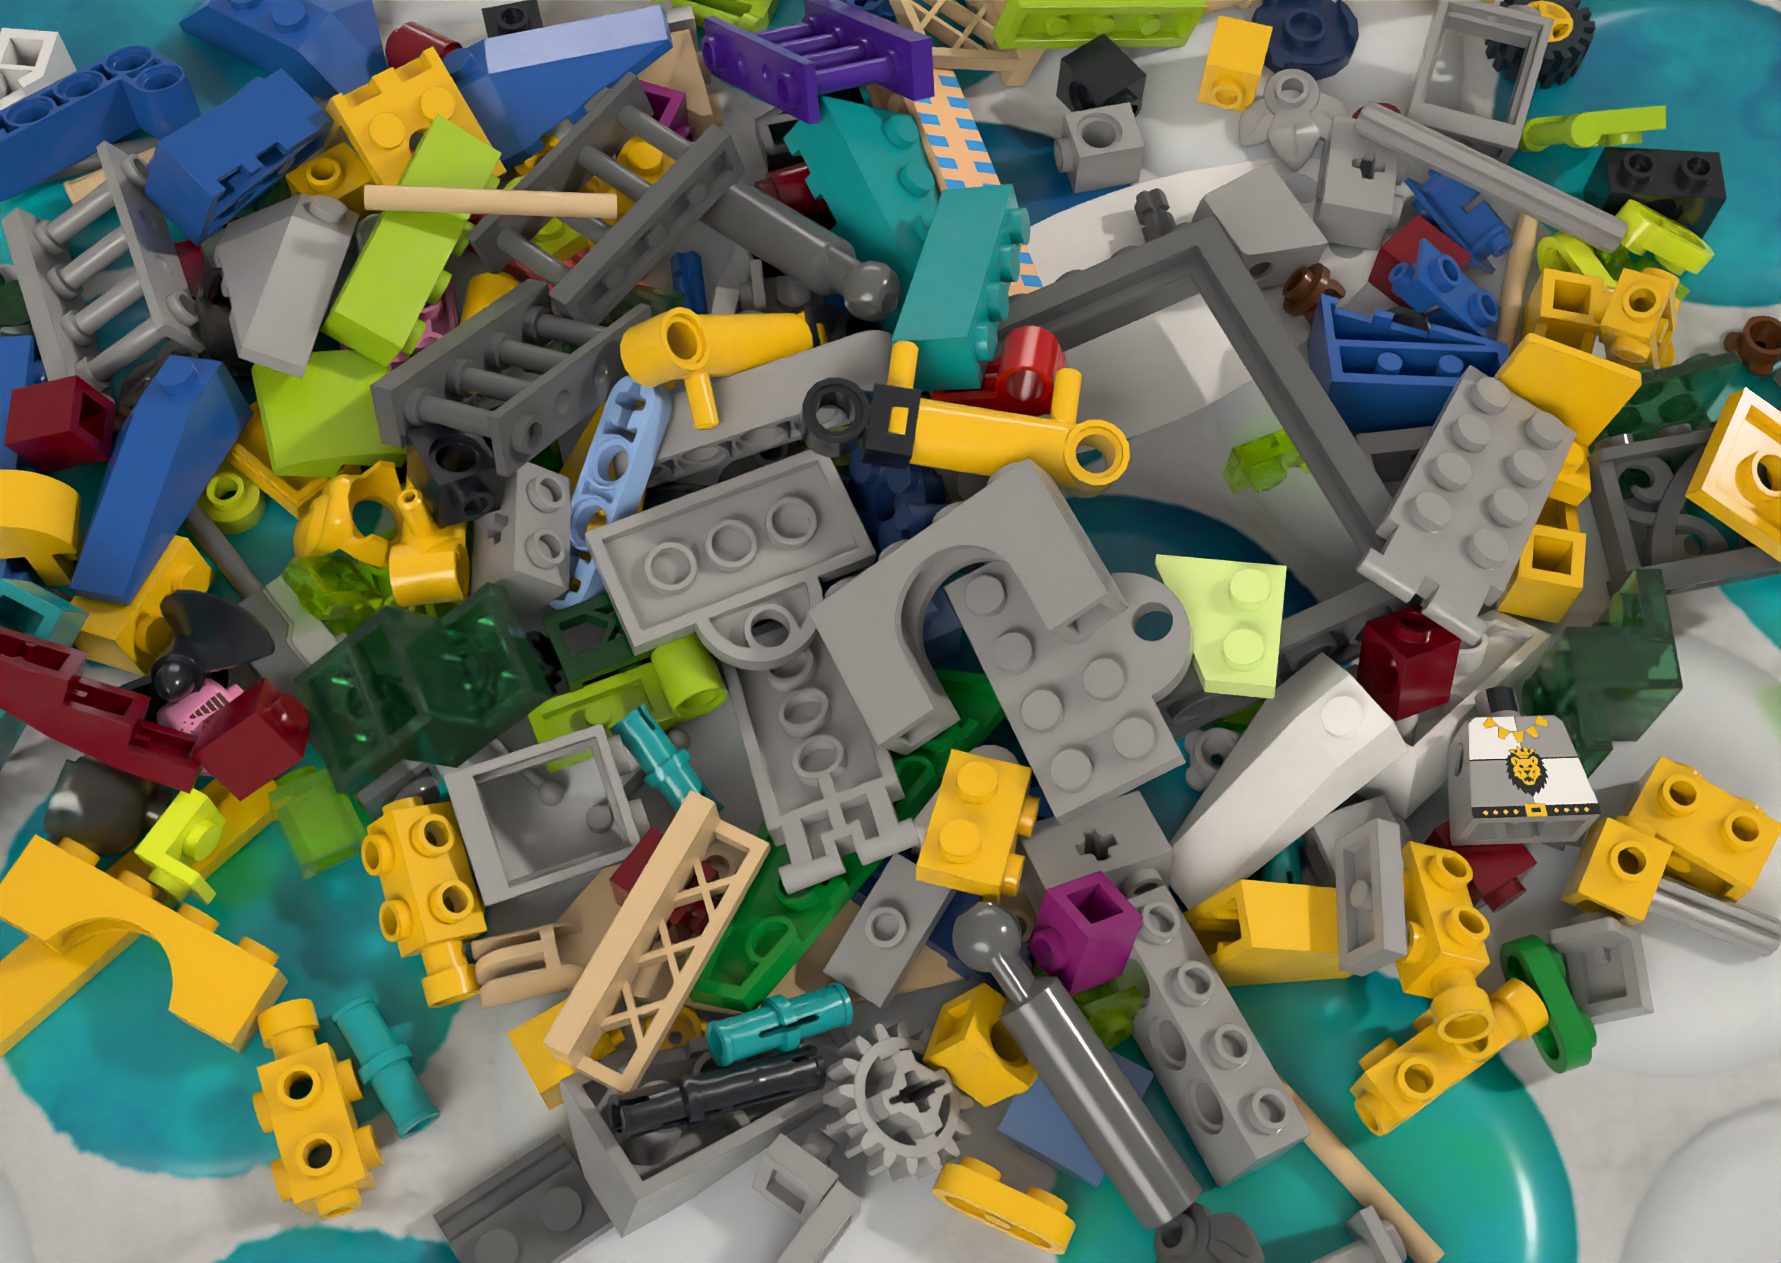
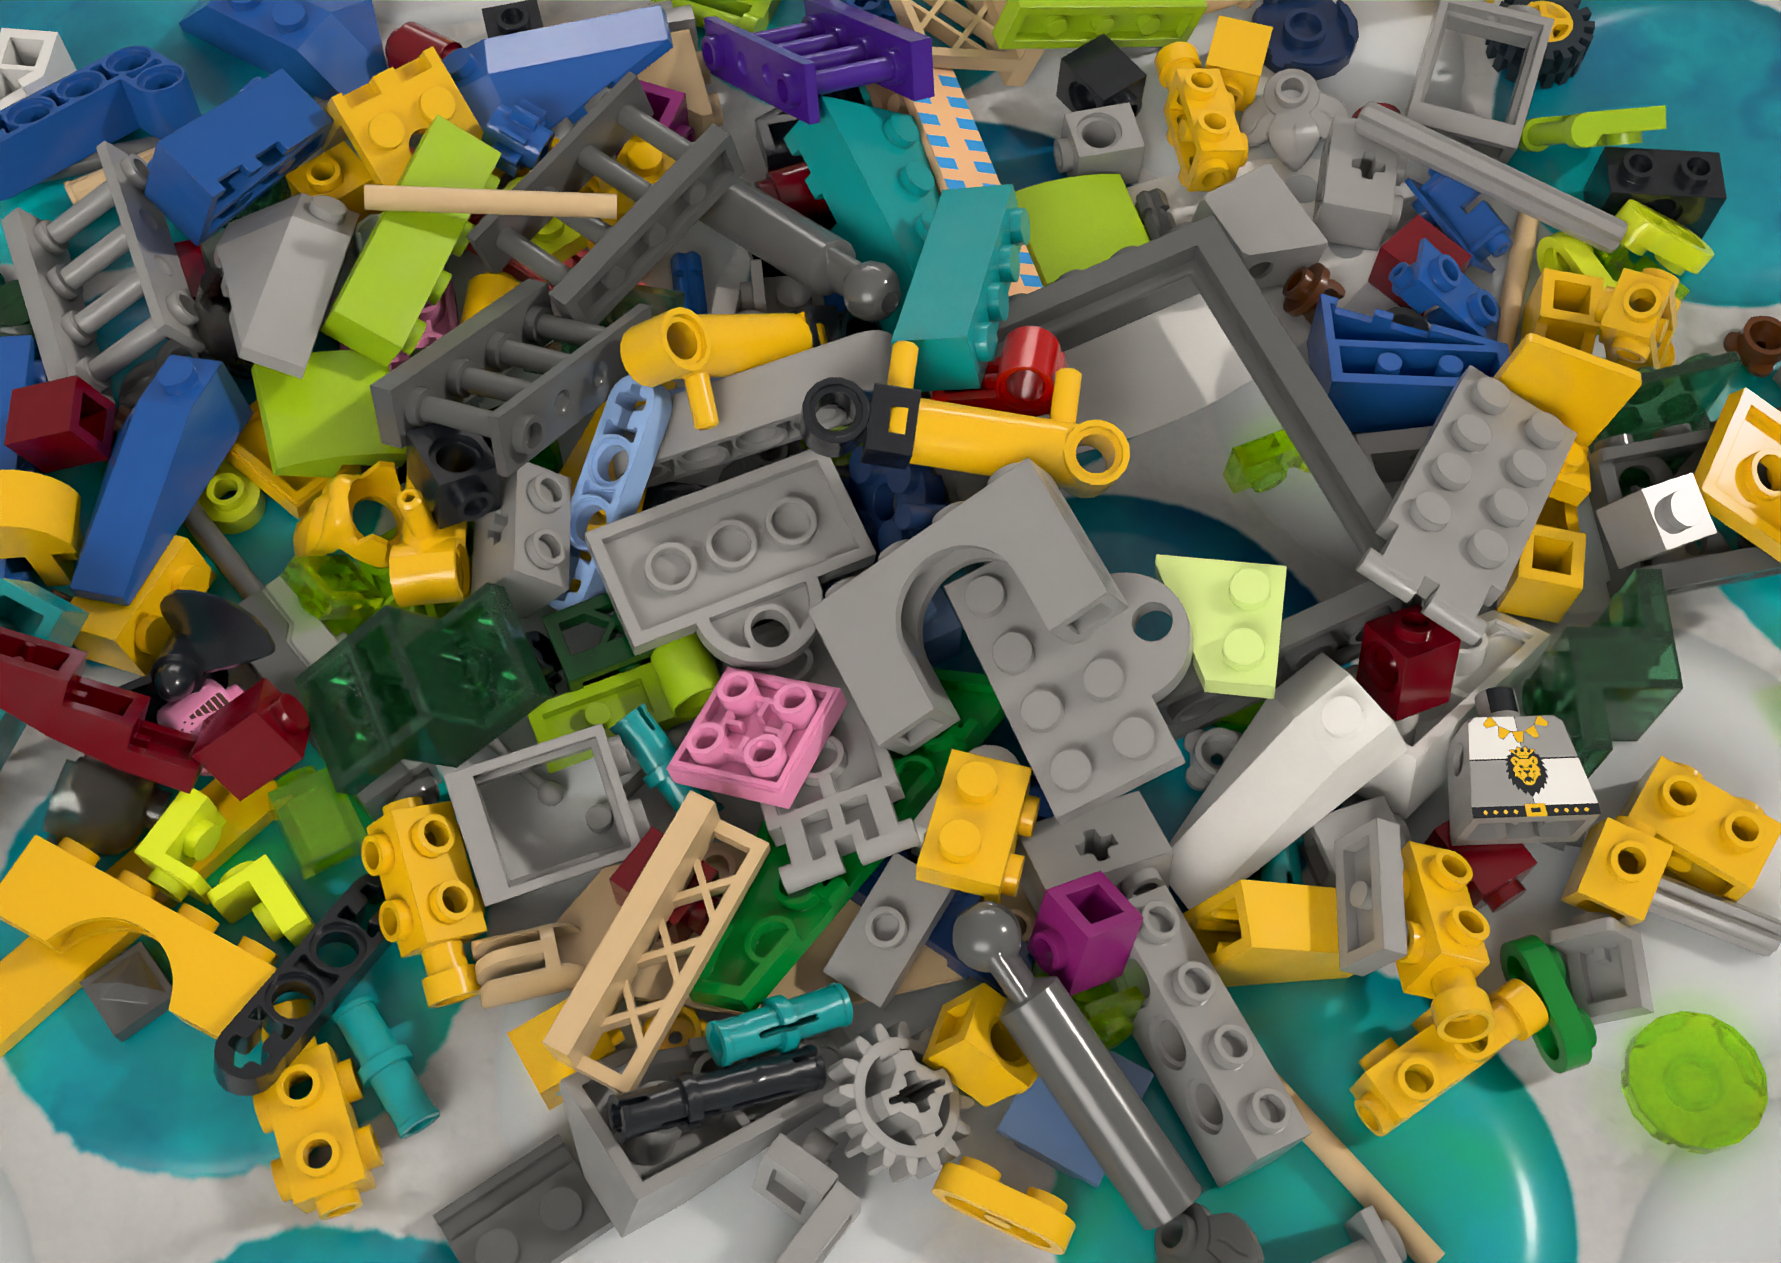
none -> dark grey tile [79,941,173,1042]
none -> neon yellow bracket [206,854,316,948]
none -> black beam [213,873,393,1096]
none -> blue gear [481,98,555,177]
none -> bright pink tile [666,666,847,809]
none -> lime slope [1015,174,1150,287]
none -> yellow brick [1154,41,1248,192]
none -> light grey brick [1595,473,1717,569]
none -> clear neon green tile [1621,1011,1768,1154]

